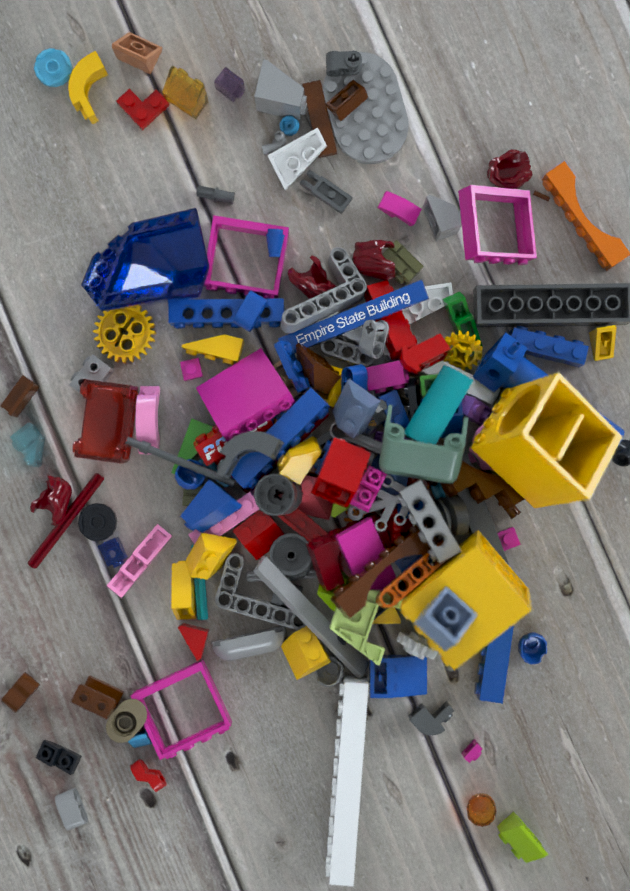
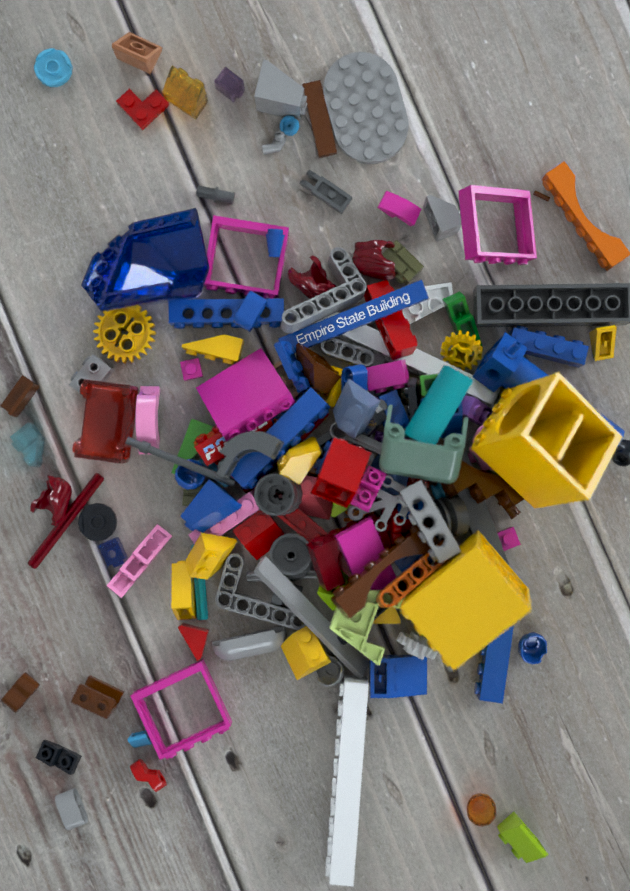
yellow arch [68,51,108,124] -> none
dark tan piece [106,699,147,743] -> none
white wing [268,128,327,190] -> none
reddish brown slope [325,80,368,121] -> none
dark grey piece [326,50,362,77] -> none
light grey piece [359,320,389,359] -> none
red piece [400,333,451,373] -> none
dark grey brick [408,701,454,735] -> none
sand blue slope [414,586,477,651] -> none
dark pink plate [461,739,483,763] -> none
dark red hair [487,149,533,189] -> none

